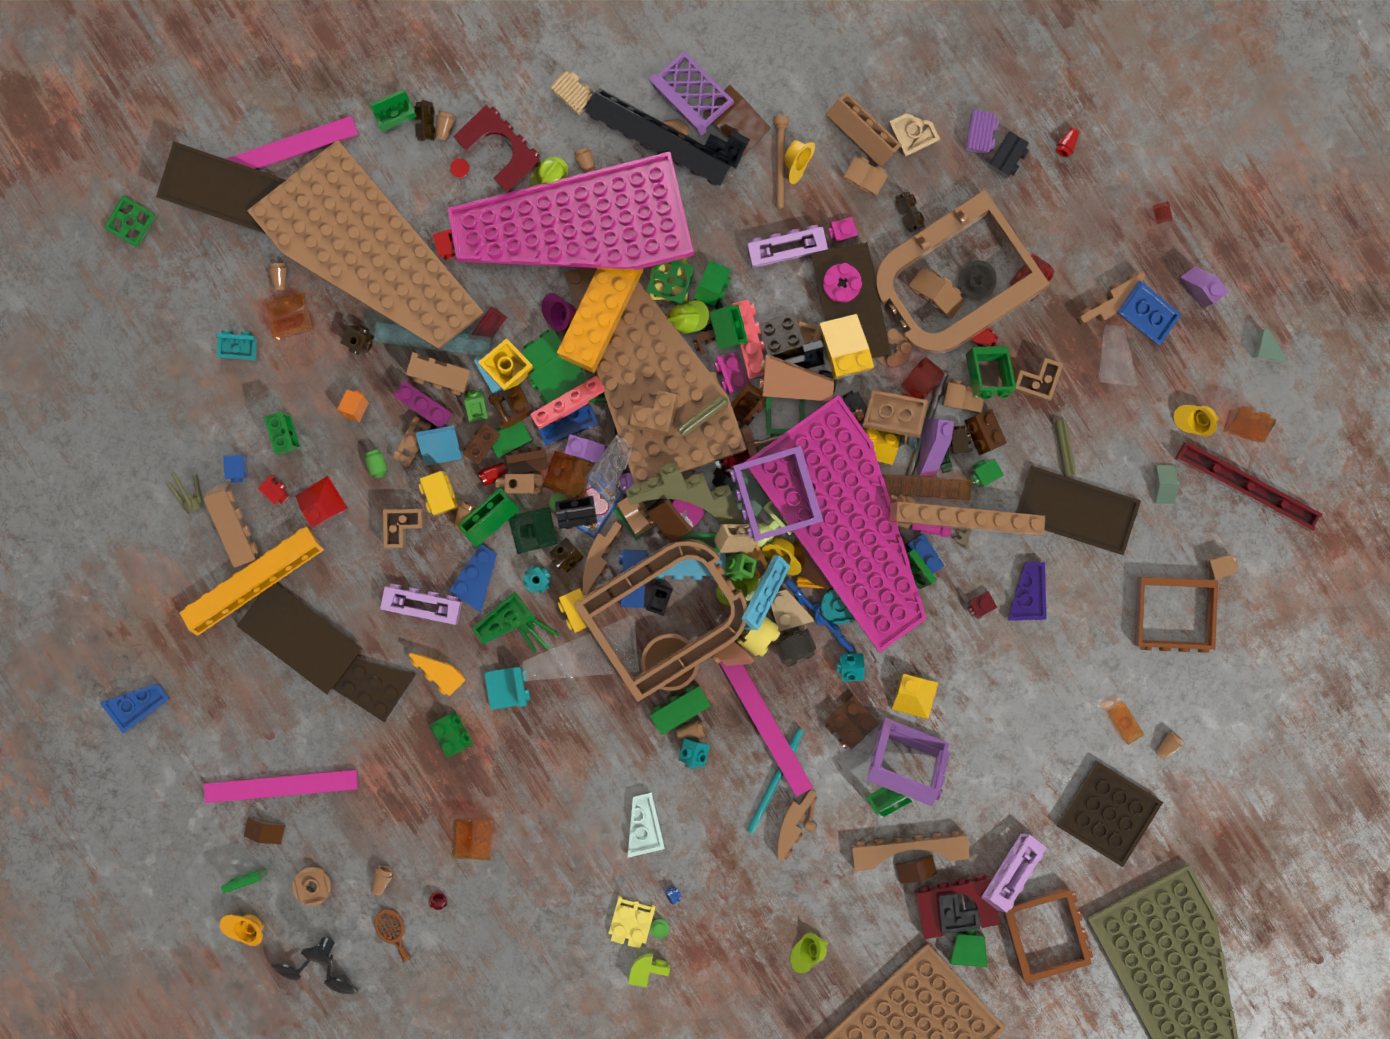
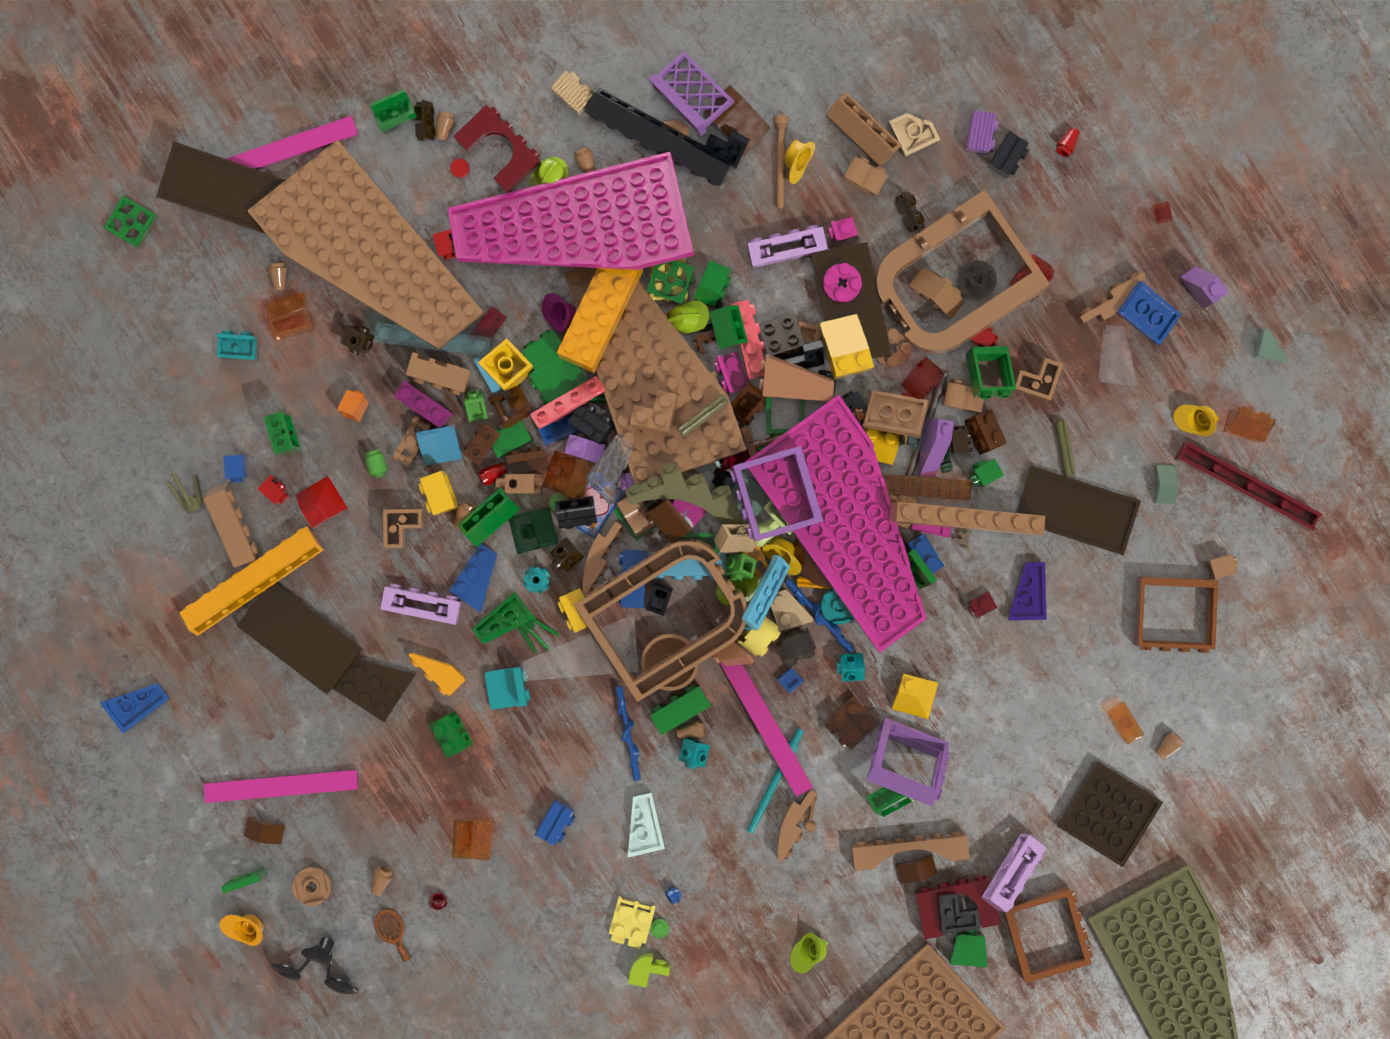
none -> blue brick [535,799,575,846]
none -> black brick [568,403,615,445]
none -> blue piece [615,686,641,781]
none -> blue tile [777,667,804,693]

